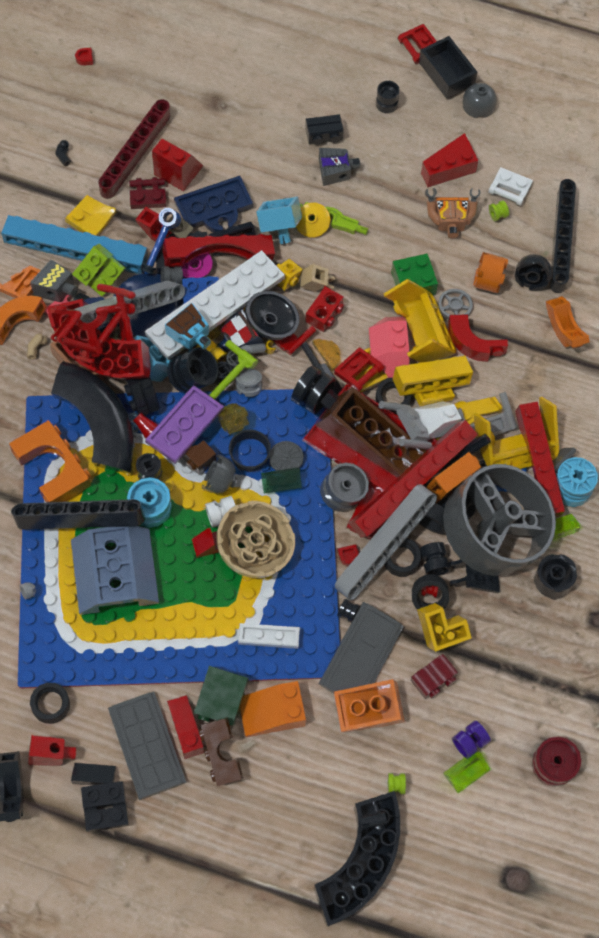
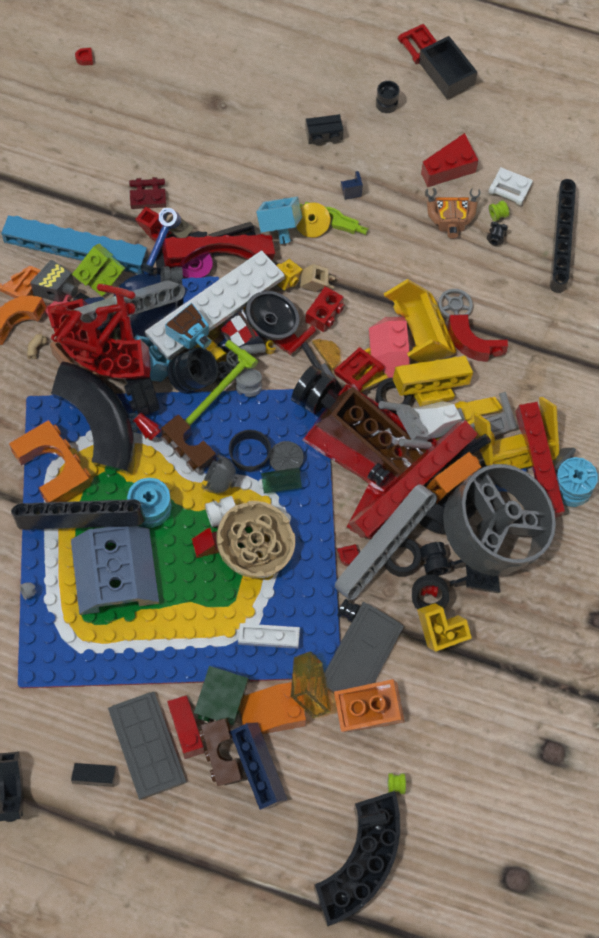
red torso [28,735,76,766] -> none
black tyre [30,682,70,724] -> none
black arm [55,140,71,166] -> none
yellow plate [65,195,116,236] -> none
black brick [81,781,129,832] -> none
dark red beam [98,99,171,199] -> none
black wheel [136,453,163,481] -> none
medium lavender tile [145,385,224,464] -> none
red slope [152,139,203,191] -> none
dark blue plate [174,176,253,233] -> none
clear yellow brick [217,403,249,434] -> none
dark grey torso [319,148,360,186] -> none
dark grey wheel [320,463,369,512] -> none
green brick [391,253,438,295] -> none
dark red brick [410,654,458,700] -> none
clear neon green slope [443,751,491,793] -> none
dark purple wheel [452,720,491,759] -> none
dark grey cylinder [462,83,497,118] -> none
orange brick [473,252,508,293] -> none
black cylinder [514,254,552,291] -> none
dark red wheel [532,737,582,787] -> none
black brick [534,554,577,600] -> none
orange arch [546,296,590,348] -> none
clear neon green slope [552,514,581,541] -> none
none -> dark blue brick [230,722,288,810]
none -> clear yellow slope [290,651,331,718]
none -> dark blue panel [340,171,363,200]
none -> black wheel [367,463,391,487]
none -> black brick [487,222,508,246]

